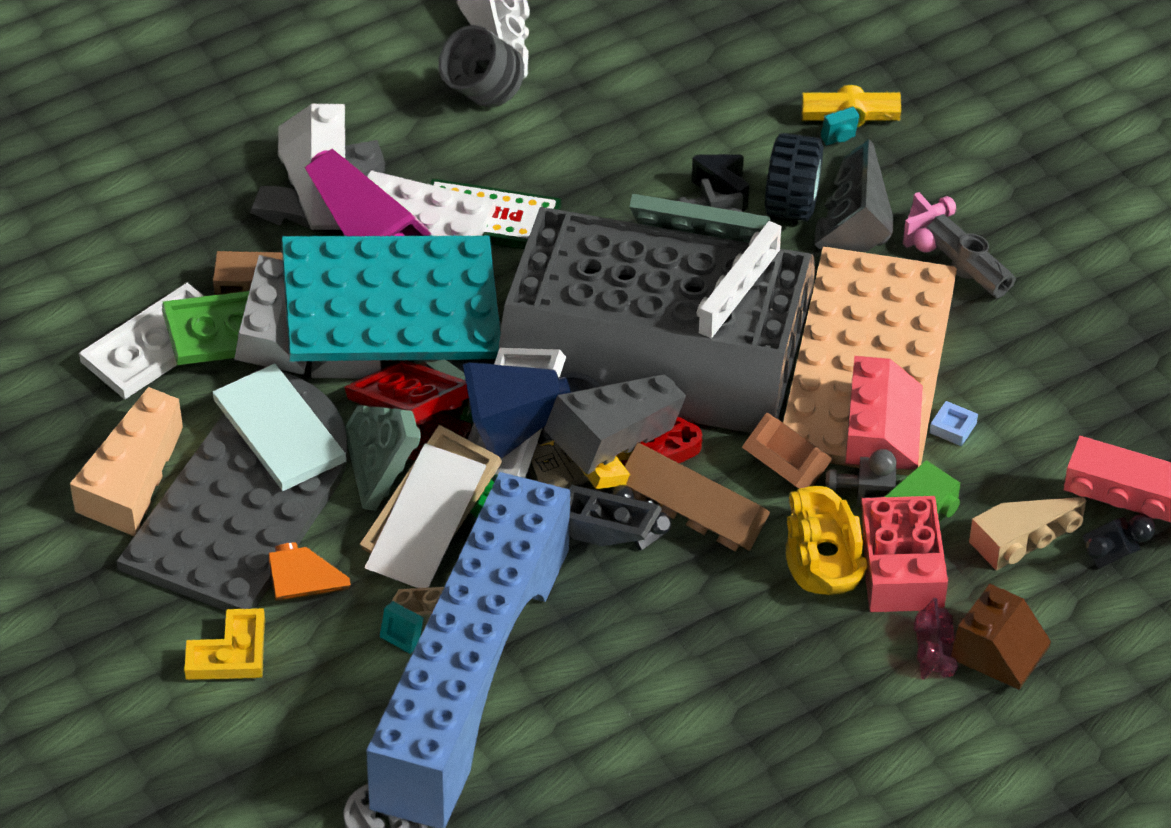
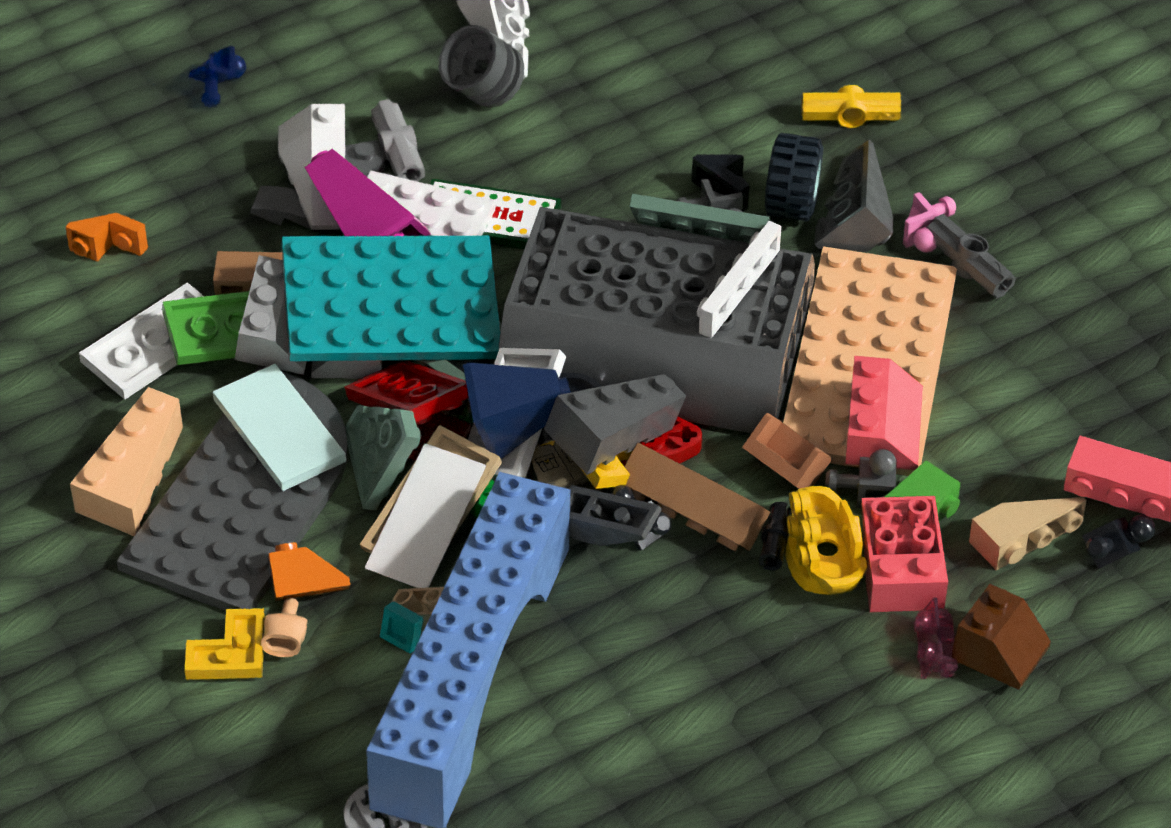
teal plate [820,107,860,145] -> none
light blue tile [929,401,978,446] -> none
none -> orange slope [65,213,148,262]
none -> clear blue piece [189,46,247,107]
none -> light nougat piece [261,598,307,657]
none -> light grey piece [371,99,425,182]
none -> black pin [759,502,792,571]

